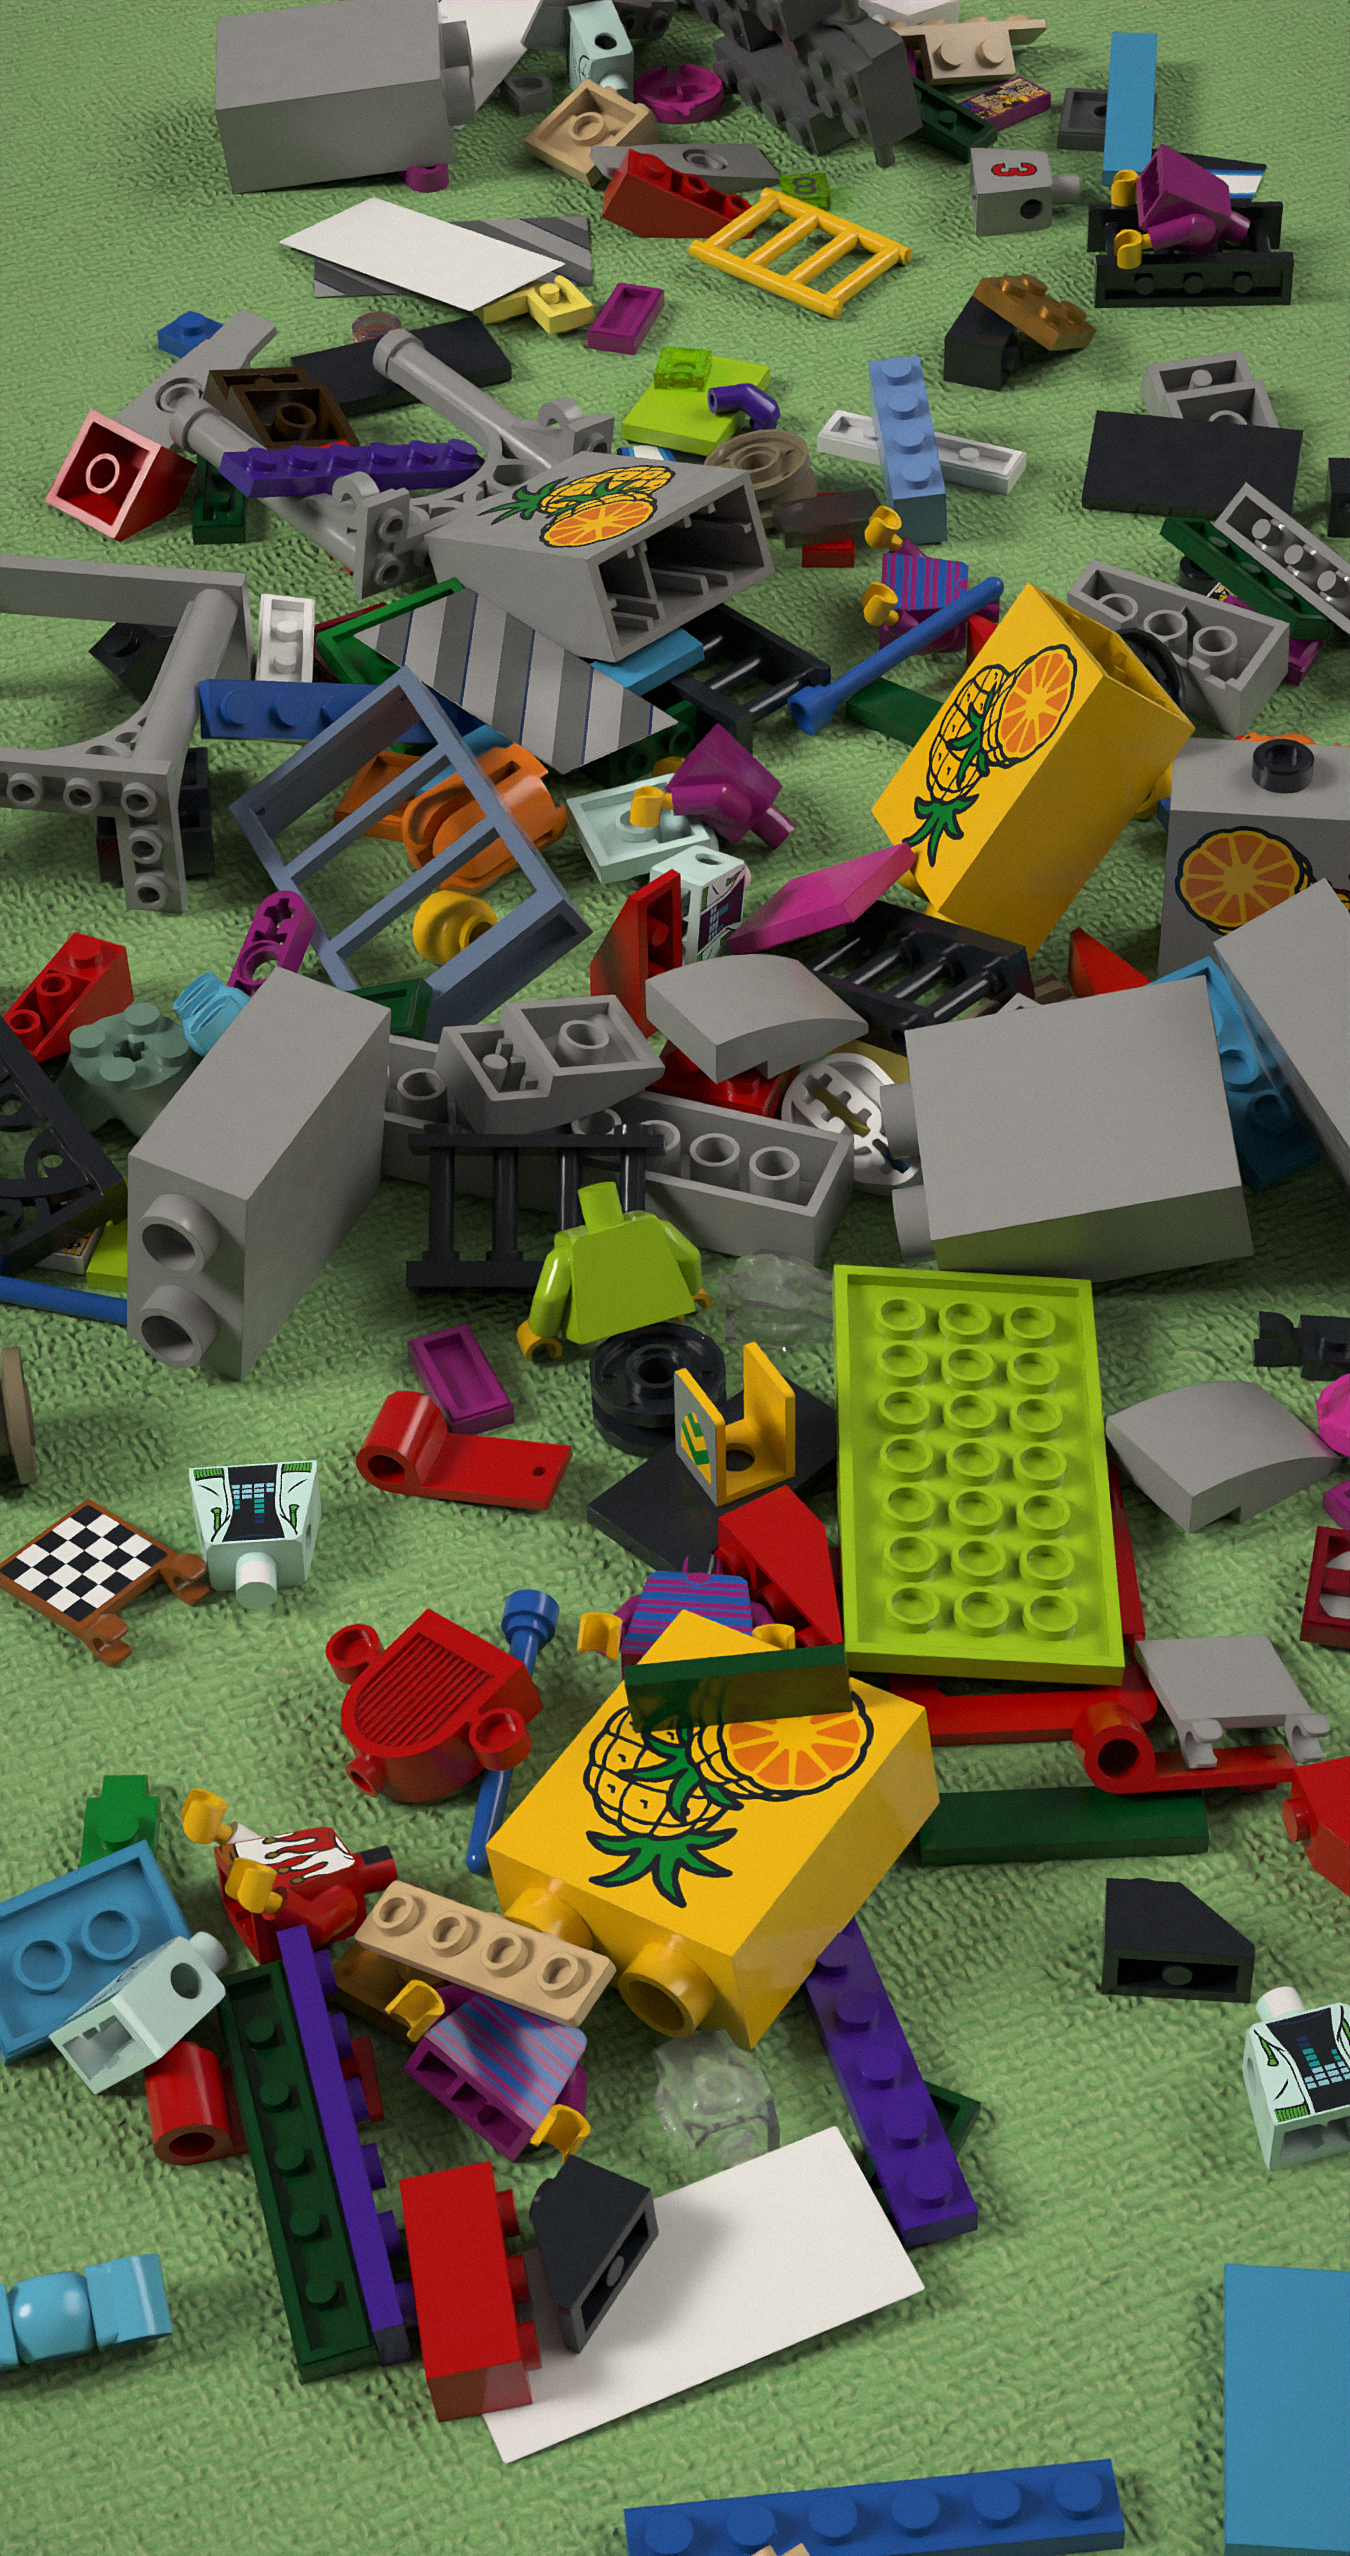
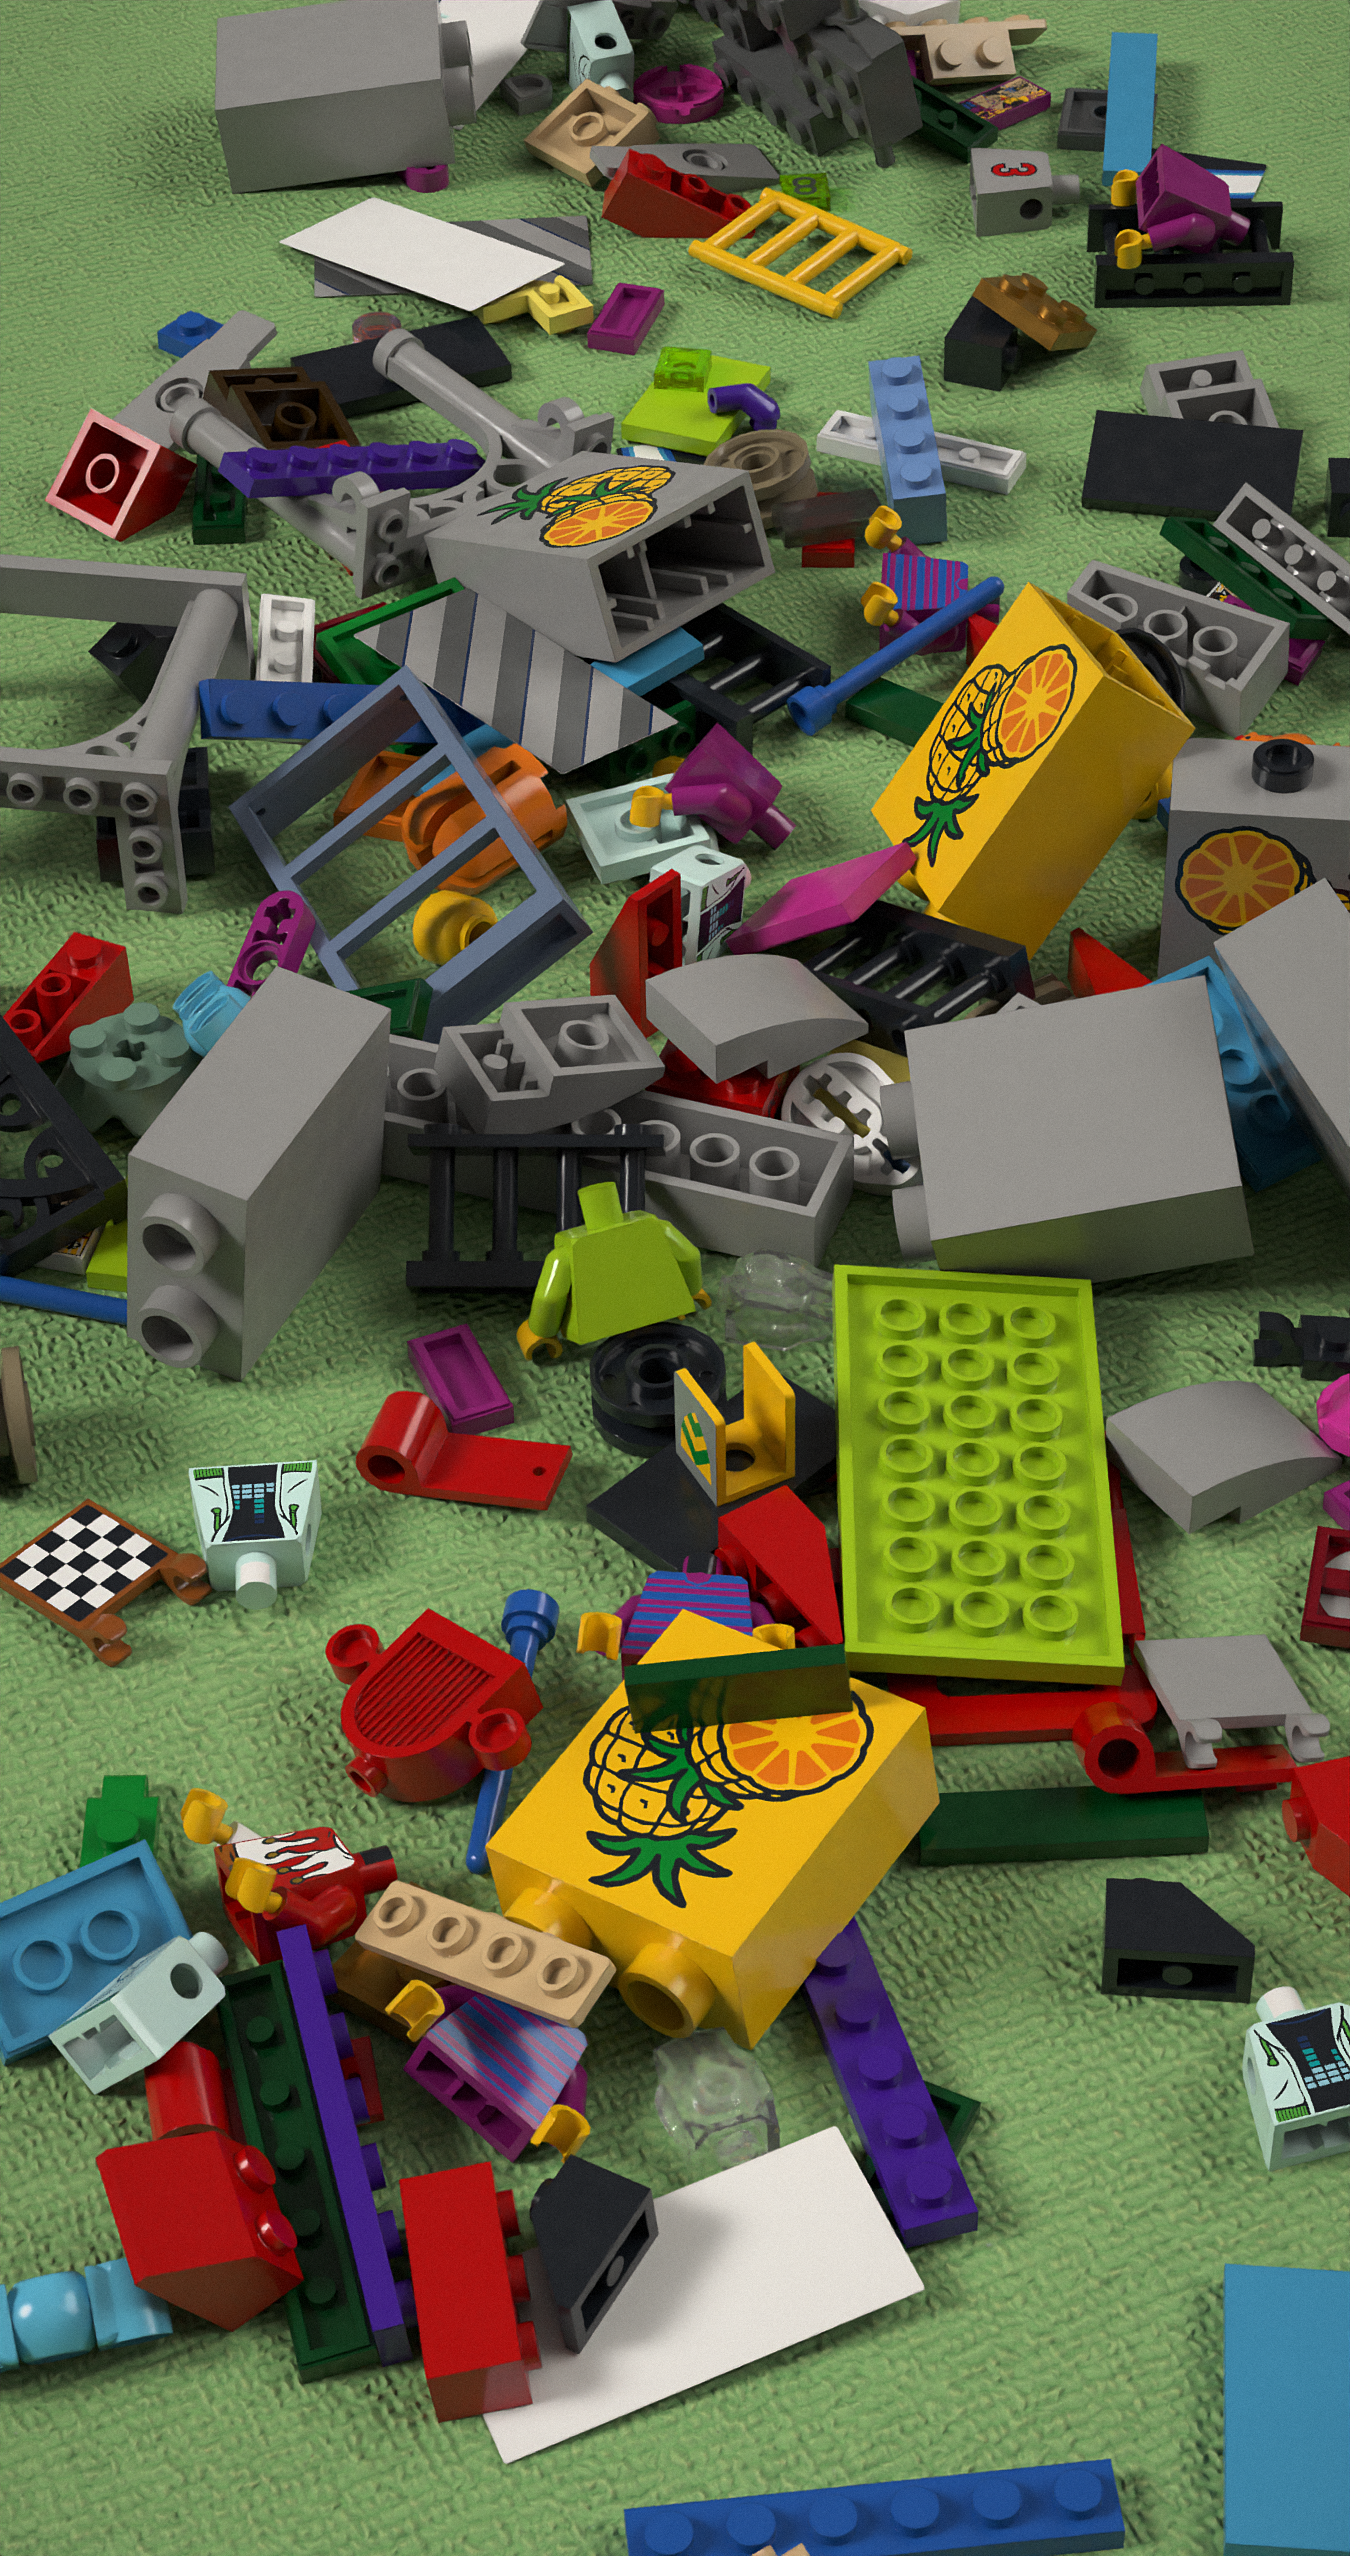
none -> red slope [95,2130,304,2332]

